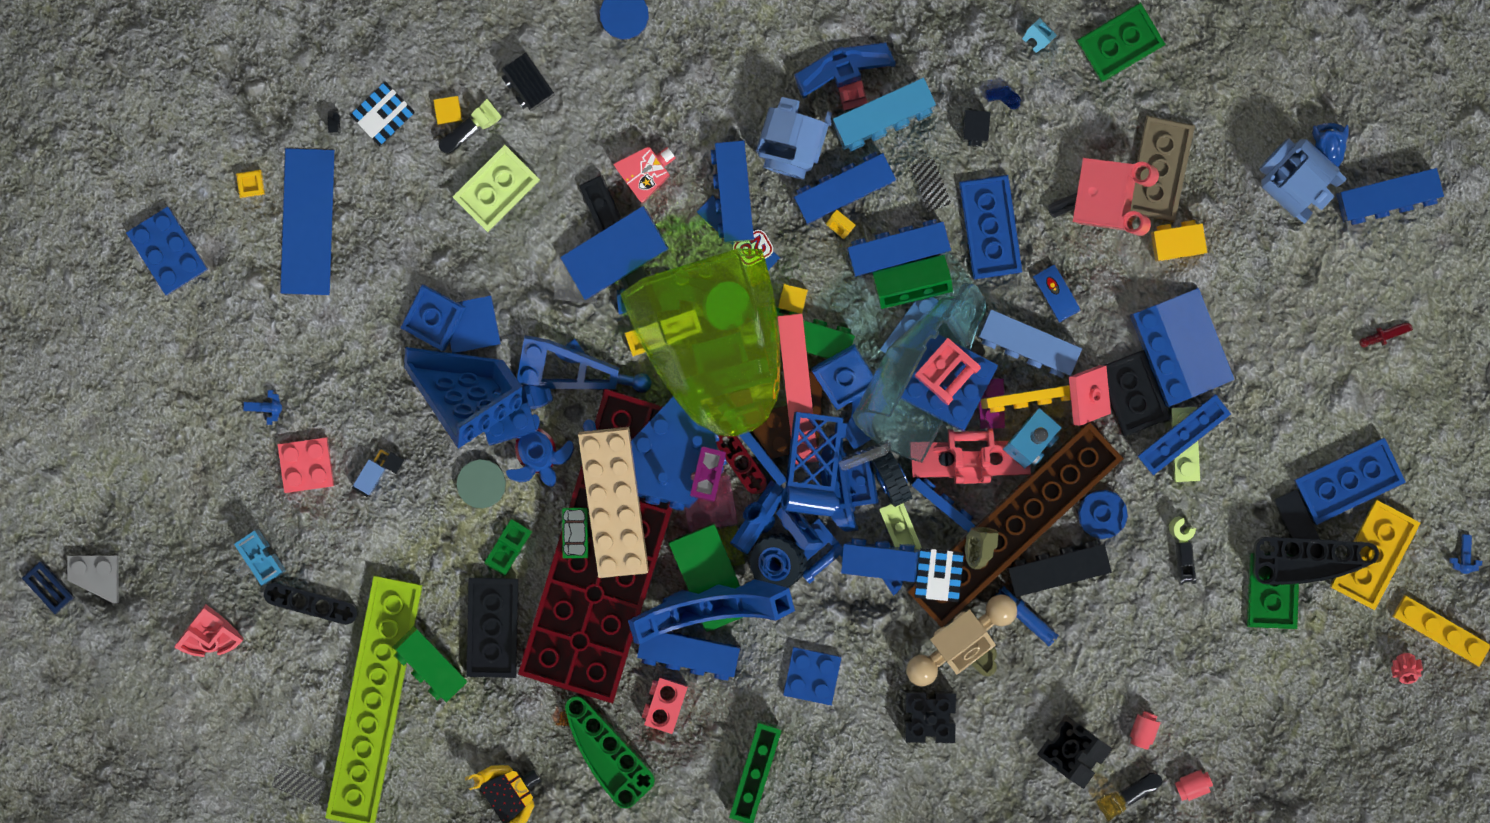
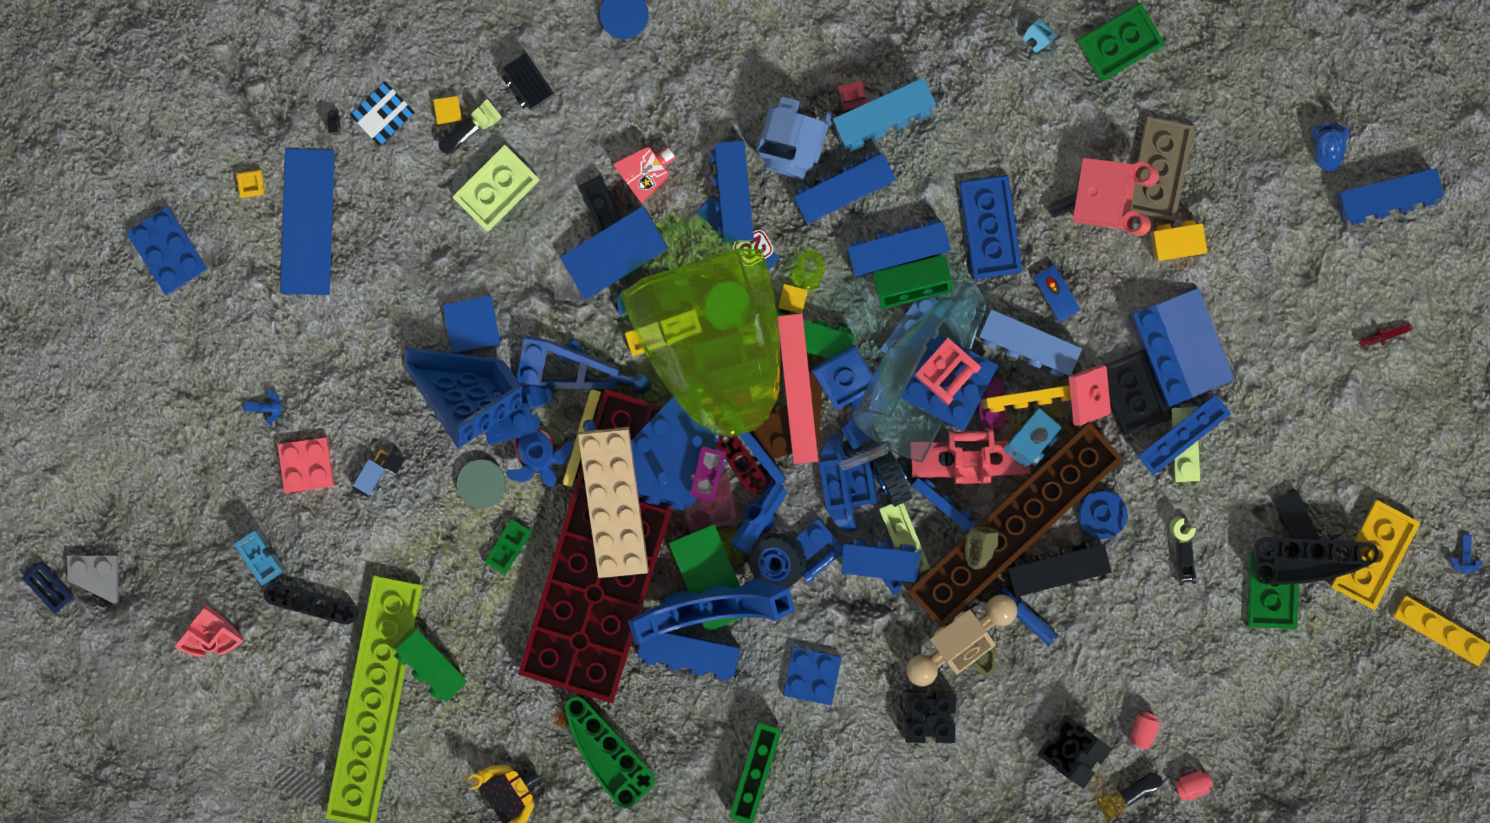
blue tile [401,284,466,351] -> none
black plate [467,578,519,678] -> none
tile [562,508,588,558] -> none
coral brick [641,676,688,734] -> none
blue plate [776,507,823,550] -> none
blue piece [781,412,847,517] -> none
blue plate [794,42,896,99] -> none
yellow tile [826,210,856,239] -> none
tile [910,157,951,213] -> none
sticker [915,548,964,602] -> none
black brick [962,110,991,147] -> none
clear blue arm [985,86,1021,110] -> none
medium blue piece [1259,138,1347,224] -> none
blue plate [1294,438,1406,525] -> none
coral gear [1391,653,1423,684] -> none
none -> light yellow tile [562,389,601,487]
none -> clear neon green piece [790,251,825,290]

